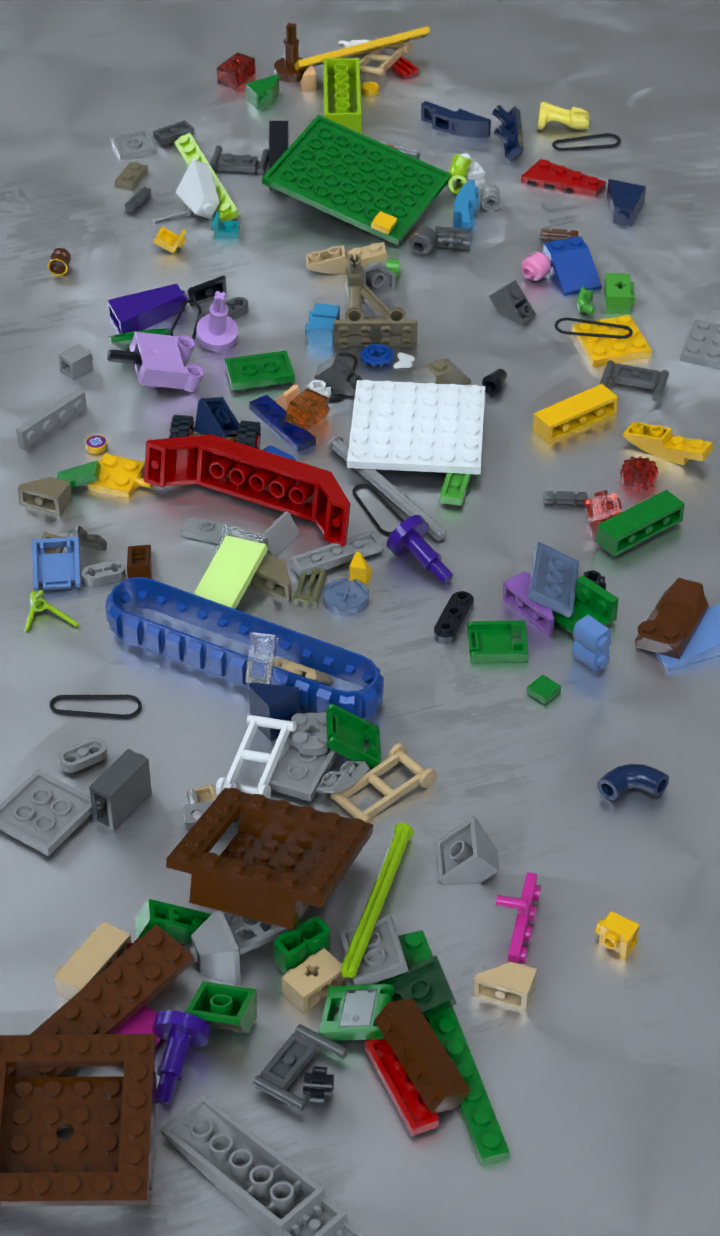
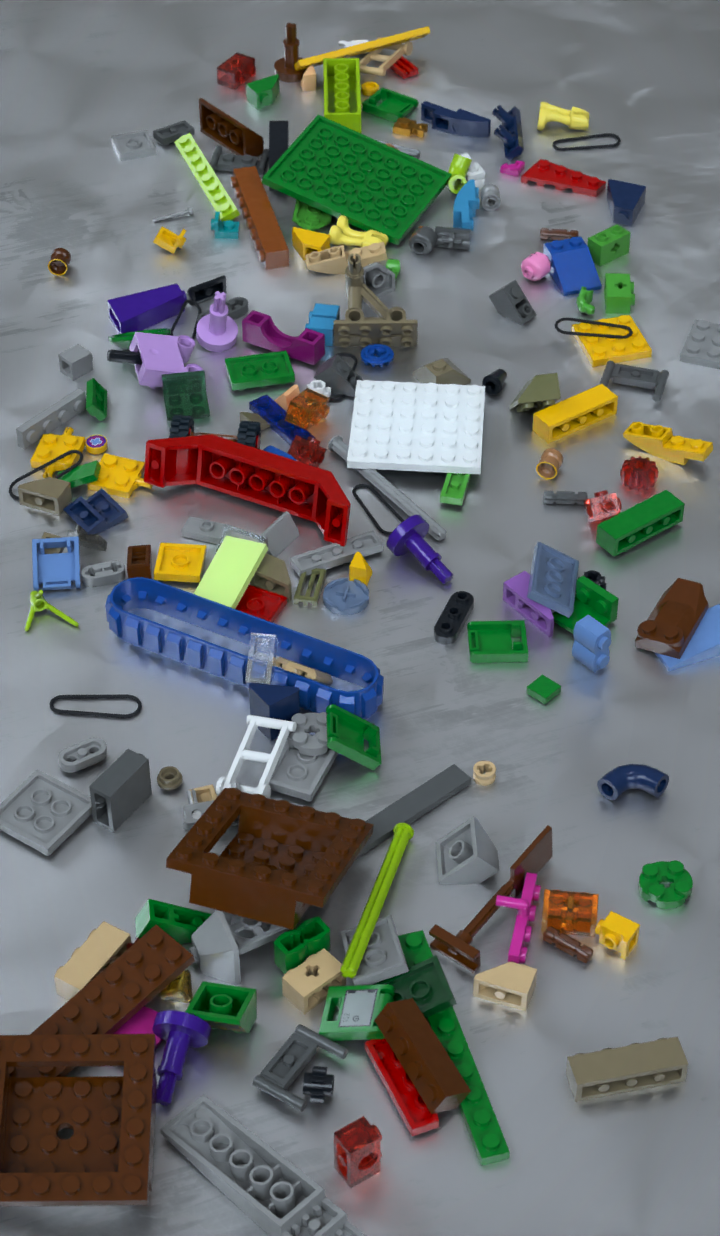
dark tan plate [114,162,148,191] -> none
dark grey axle [124,187,152,213] -> none
white slope [176,159,220,219] -> none
dark blue slope [194,397,239,437] -> none
light grey slope [315,761,369,793] -> none
tan piece [330,743,437,823] -> none
yellow tile [371,211,397,235] -> none
white sticker [393,352,415,369] -> none
none -> black piece [9,450,83,500]
none -> yellow plate [30,427,85,478]
none -> dark blue slope [63,488,129,536]
none -> green plate [86,378,107,421]
none -> yellow plate [154,543,207,583]
none -> dark tan plate [157,766,183,790]
none -> clear yellow slope [160,970,193,1003]
none -> clear green bracket [162,370,210,421]
none -> reddish brown slope [199,98,264,157]
none -> dark orange brick [230,166,289,270]
none -> red tile [236,585,287,623]
none -> dark tan slope [240,412,270,431]
none -> magenta arch [242,310,325,365]
none -> clear red brick [288,435,327,467]
none -> bright green tile [292,200,332,231]
none -> yellow slope [292,227,330,260]
none -> light yellow piece [329,215,389,248]
none -> clear red brick [334,1116,382,1188]
none -> dark grey tile [355,764,471,860]
none -> green container [362,87,419,123]
none -> pearl gold plate [393,118,428,138]
none -> reddish brown piece [429,825,552,974]
none -> tan bush [473,760,496,786]
none -> dark pink tile [500,161,525,177]
none -> olive slope [510,373,561,413]
none -> medium nougat wheel [536,448,563,479]
none -> clear orange brick [541,889,599,937]
none -> reddish brown axle [543,926,593,963]
none -> dark tan brick [566,1037,688,1102]
none -> bright green brick [587,224,631,266]
none -> green plate [638,860,693,909]

